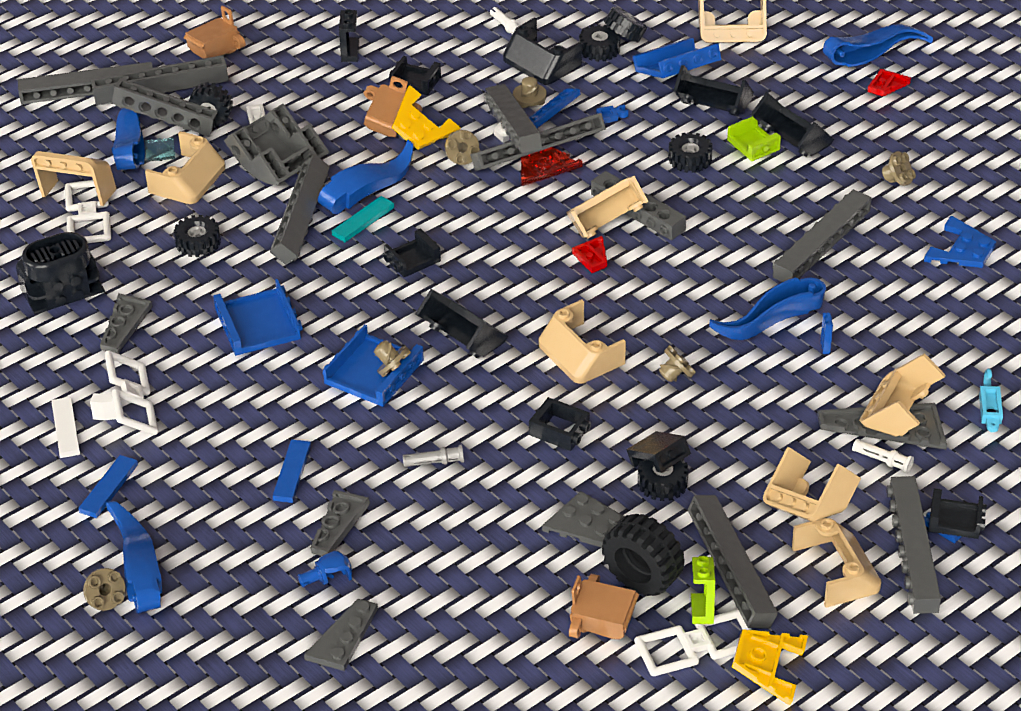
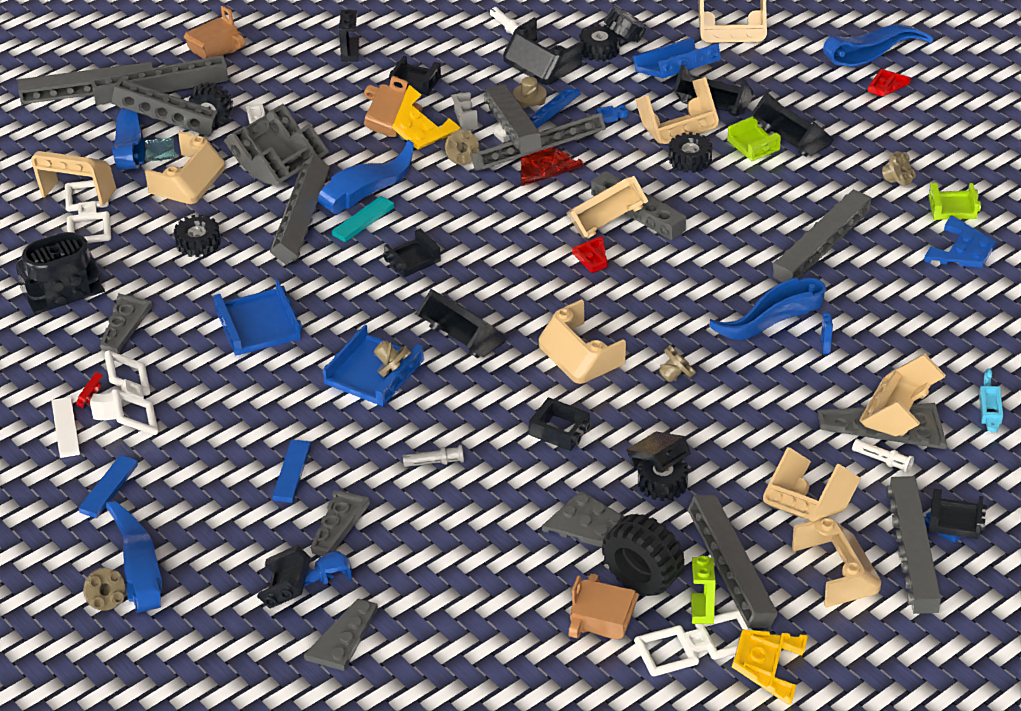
none -> red wing [76,371,103,409]
none -> black panel [257,545,311,609]
none -> light grey window [451,92,478,131]
none -> tan windscreen [635,77,719,144]
none -> lime panel [929,183,981,220]

